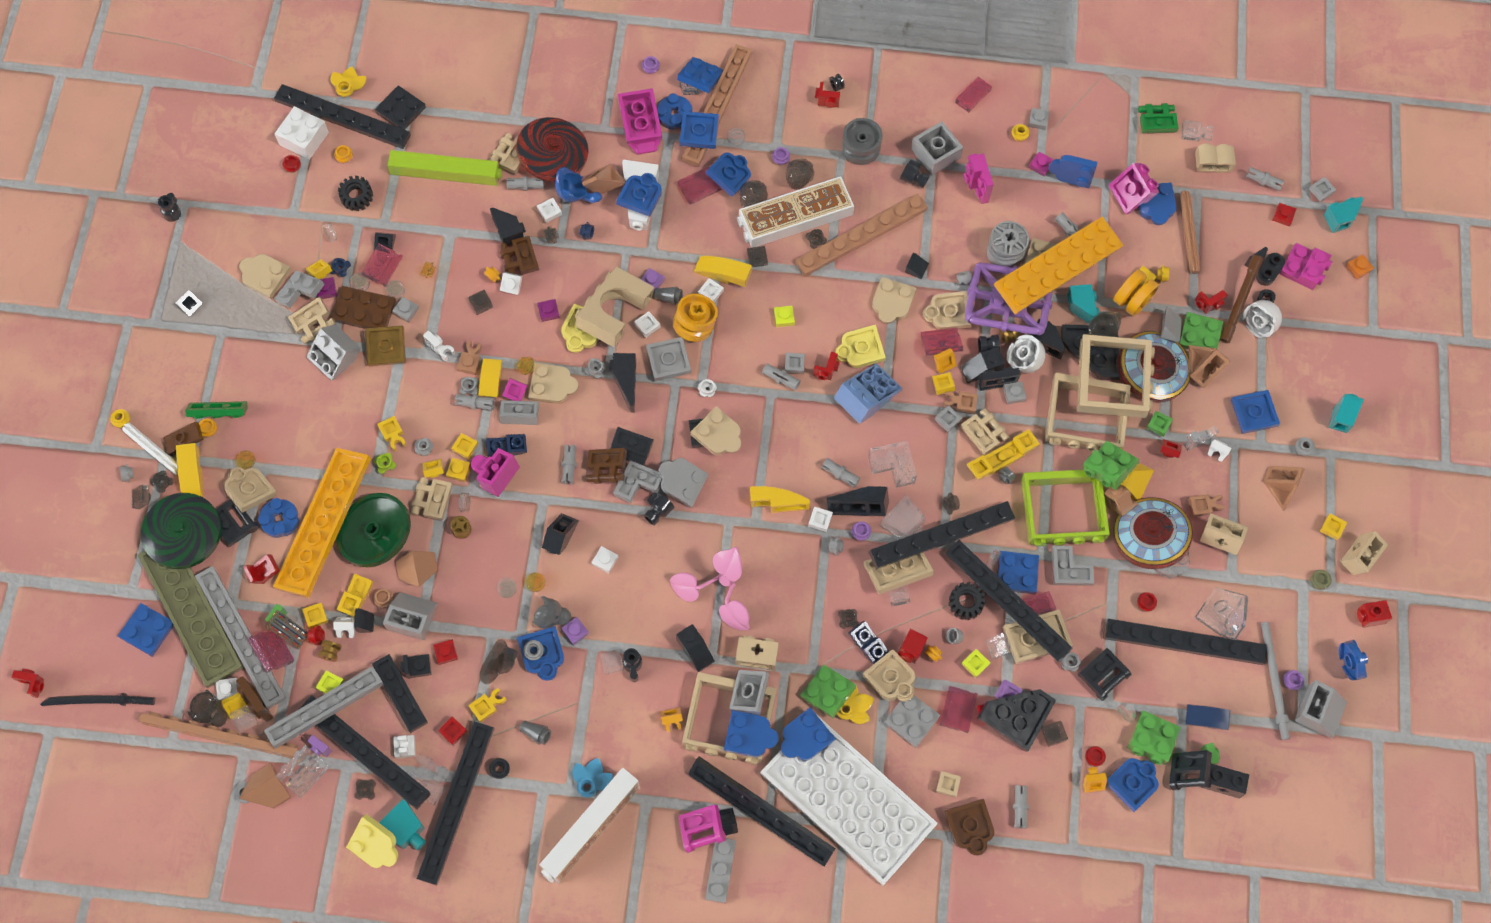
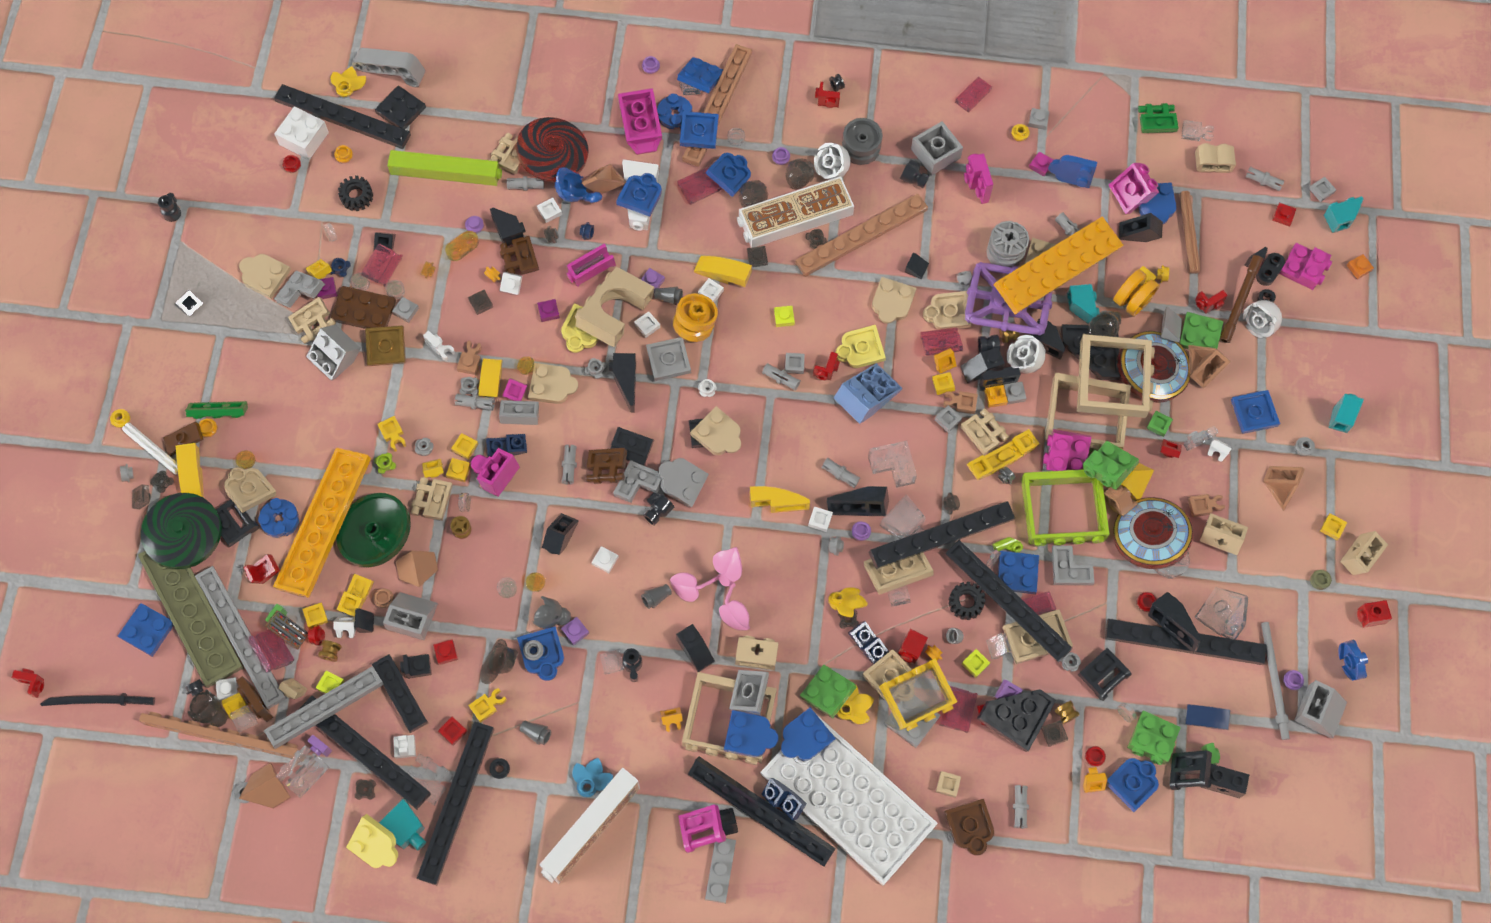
none -> black plate [185,679,205,696]
none -> tan plate [278,678,307,699]
none -> light grey beam [352,48,425,87]
none -> clear yellow plate [445,231,479,261]
none -> medium lavender plate [465,216,484,234]
none -> dark pink window [566,243,616,287]
none -> dark grey cone [641,584,672,609]
none -> dark blue slope [761,778,807,820]
none -> white cylinder [814,143,850,180]
none -> yellow plate [828,587,868,617]
none -> window [879,658,957,731]
none -> light orange tile [984,385,1008,408]
none -> lime arm [993,537,1023,553]
none -> dark pink plate [1043,429,1092,471]
none -> pearl gold wheel [1054,701,1080,725]
none -> black slope [1119,213,1163,242]
none -> black slope [1148,592,1201,653]

